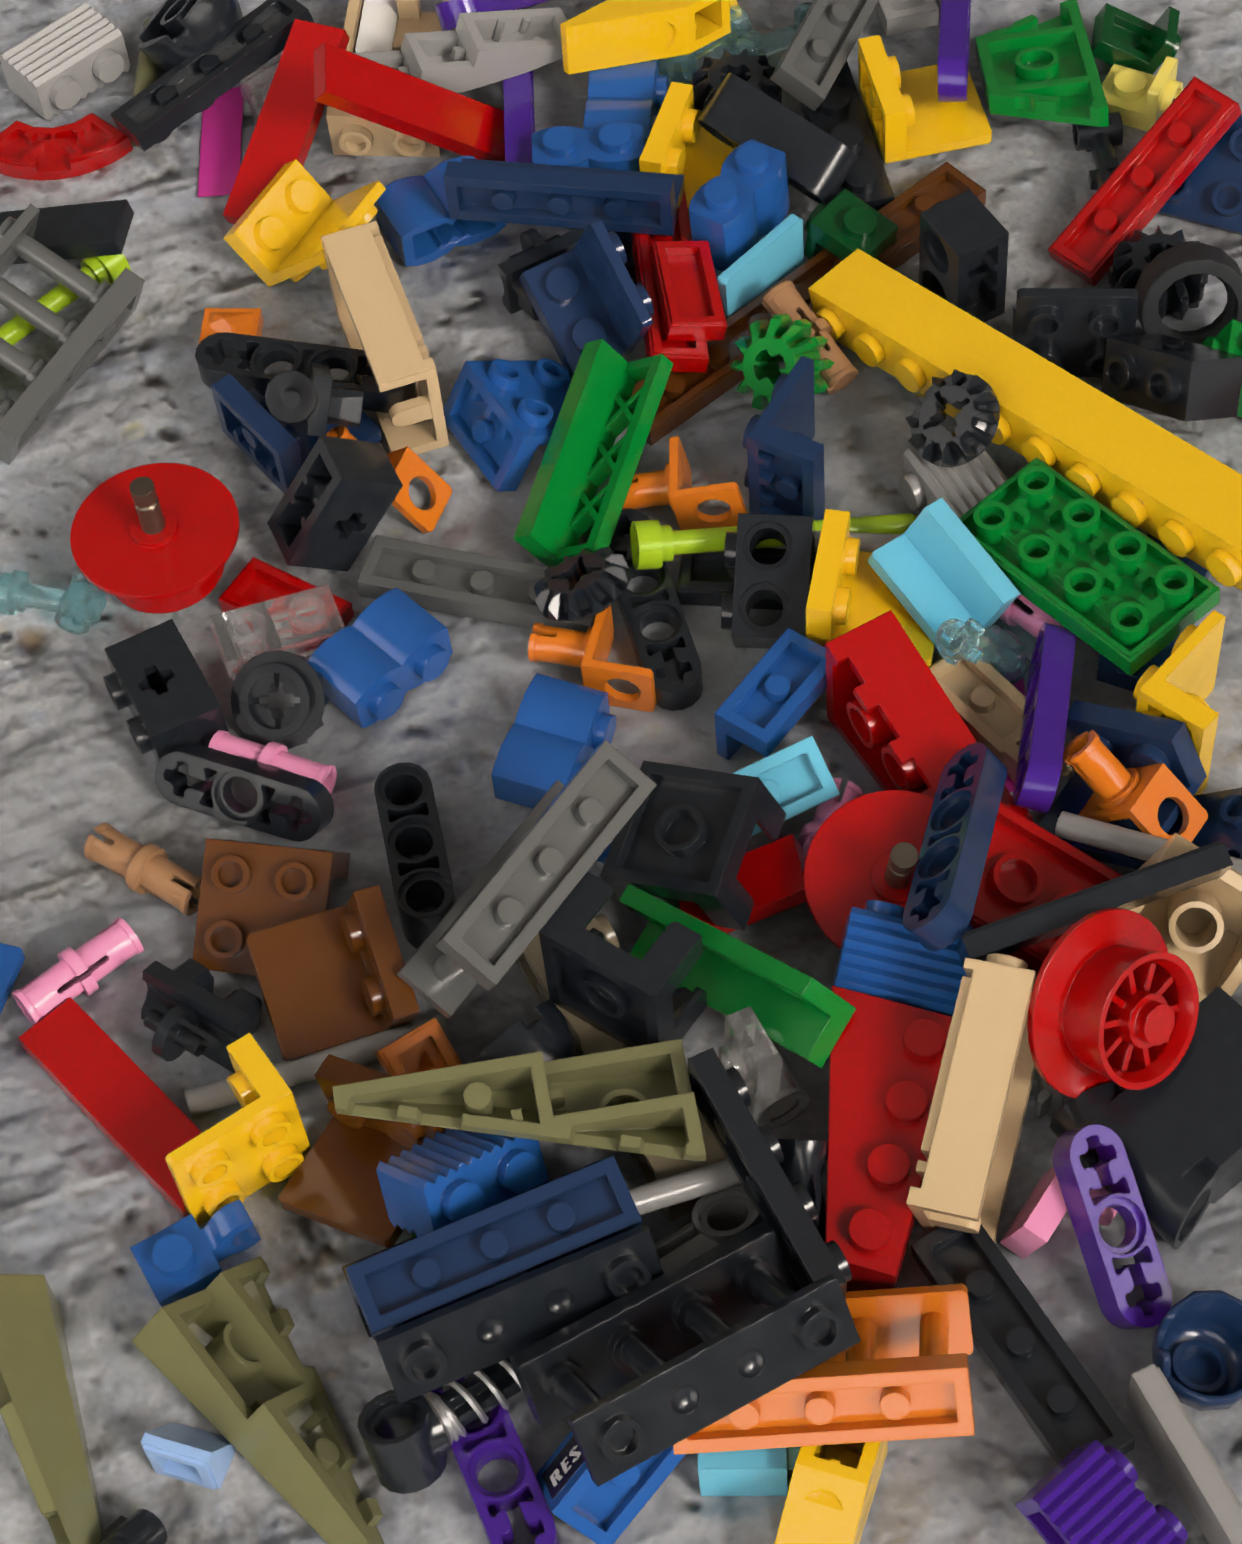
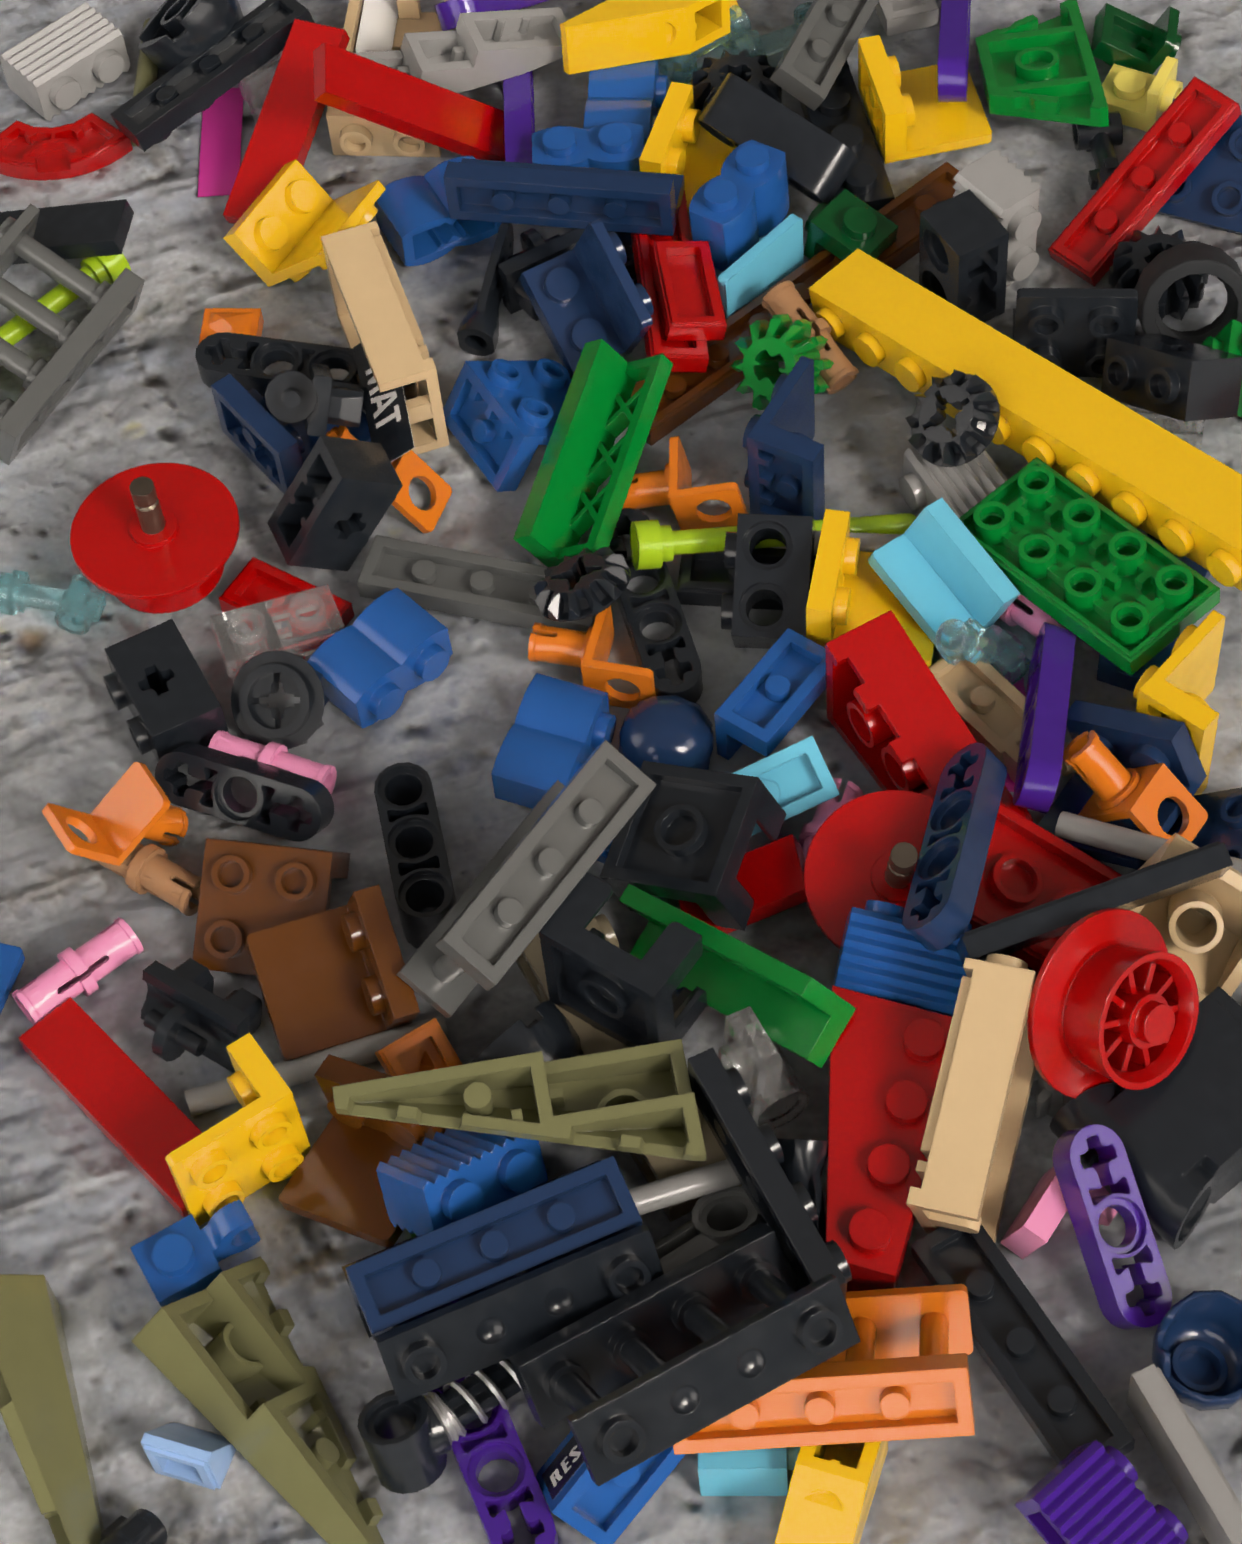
none -> orange bracket [42,762,188,866]
none -> black sticker [353,343,415,462]
none -> black piece [457,223,514,356]
none -> dark blue hair [619,695,714,770]
none -> light grey brick [953,150,1042,287]

